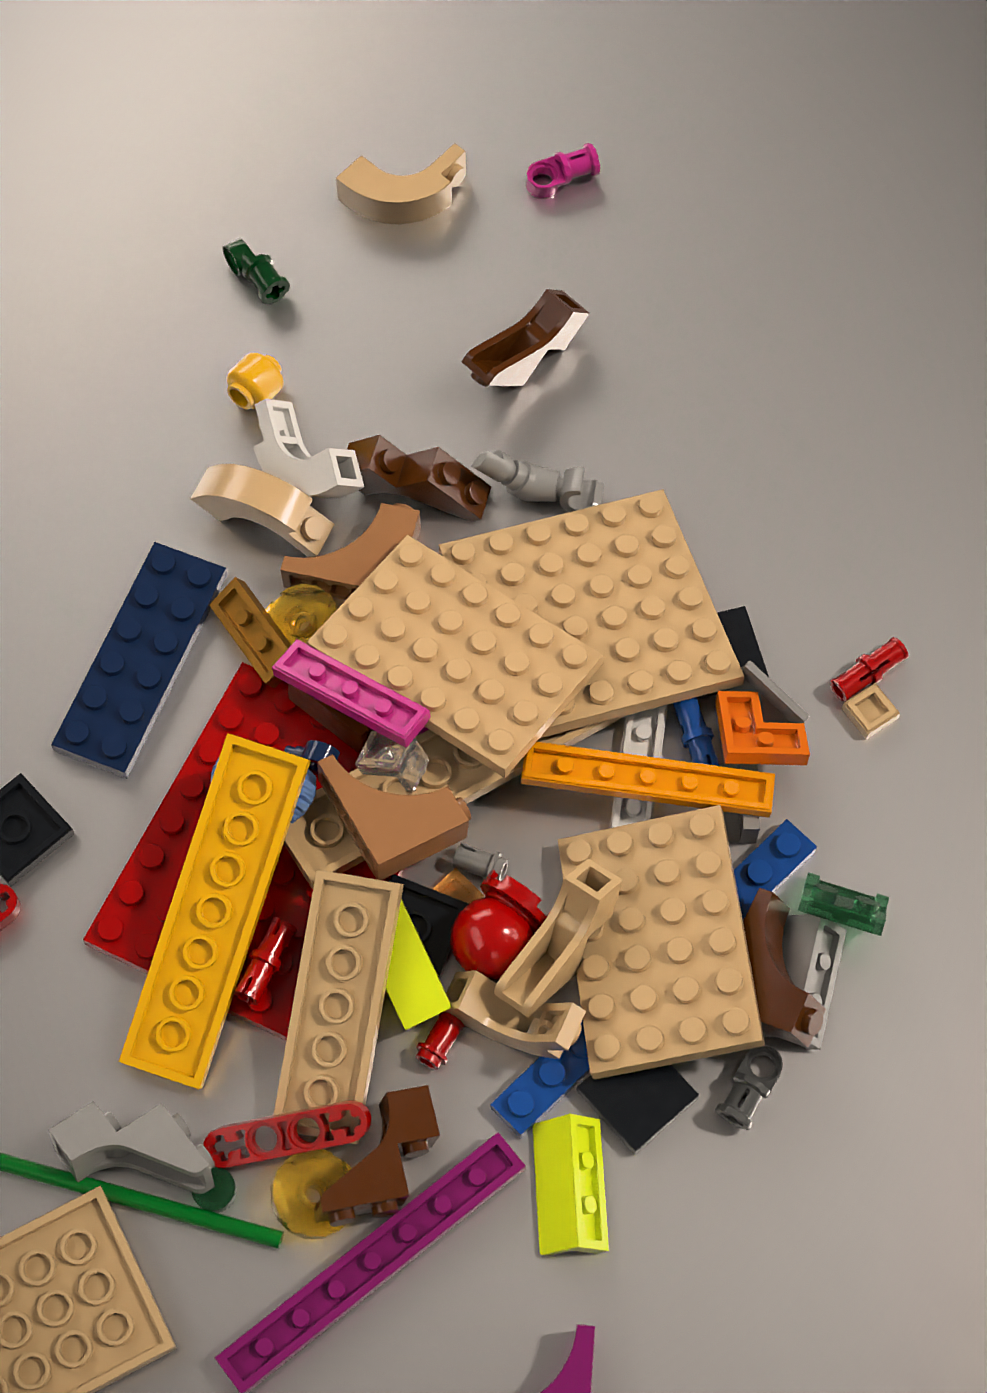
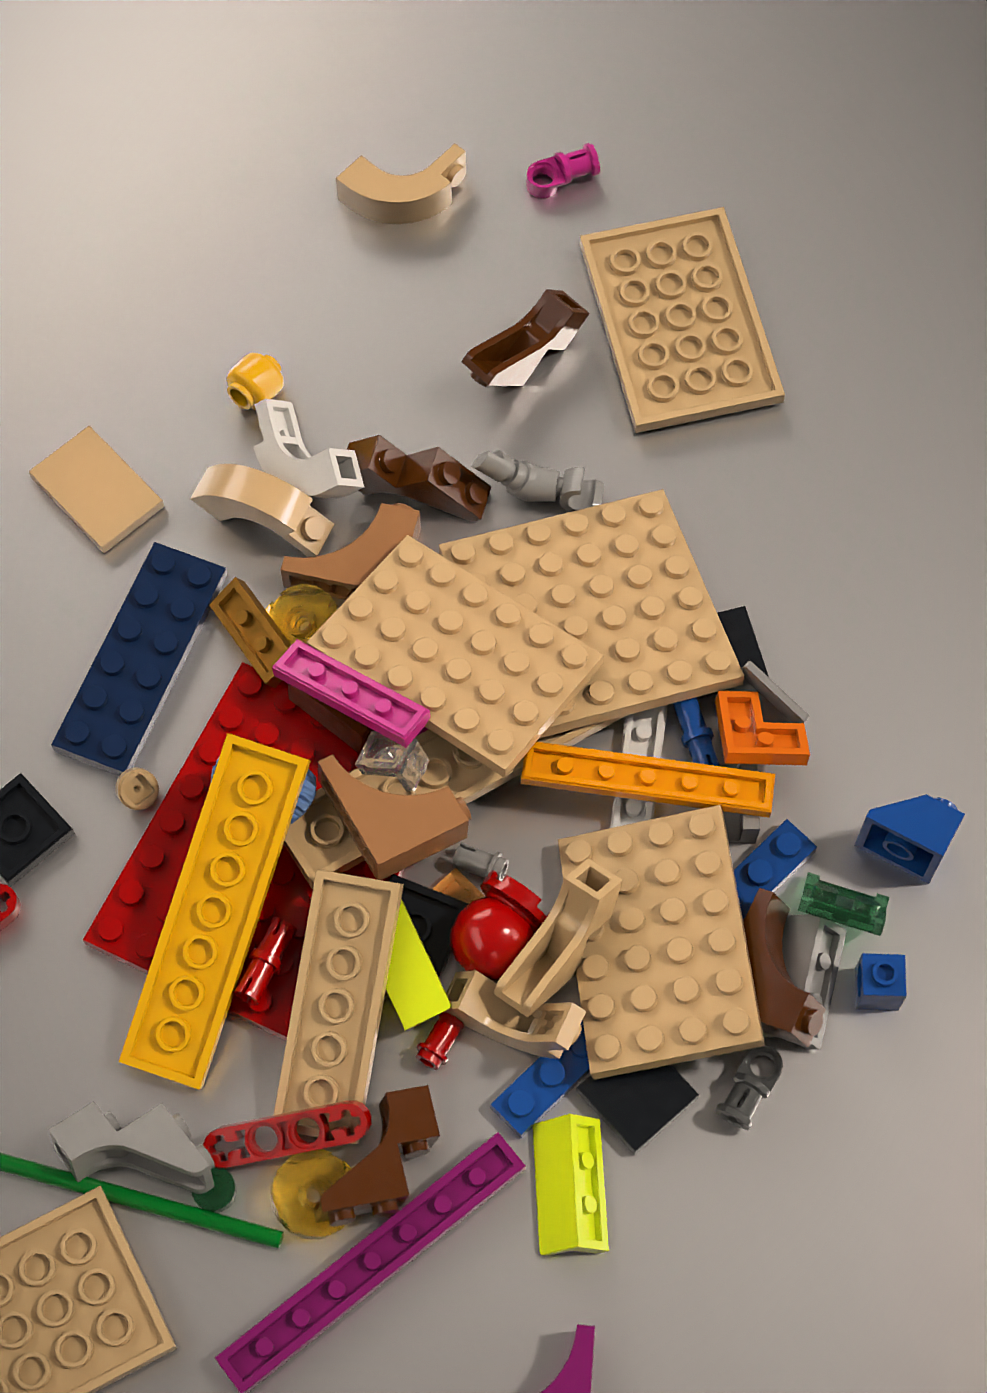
dark green connector [222,238,290,304] -> none
dark blue piece [284,740,340,774] -> none
red pin [830,637,909,702] -> none
tan tile [841,683,900,739] -> none
none -> tan tile [29,426,164,553]
none -> tan tile [115,767,159,810]
none -> tan plate [580,207,785,433]
none -> blue slope [854,794,965,884]
none -> blue brick [855,953,907,1011]

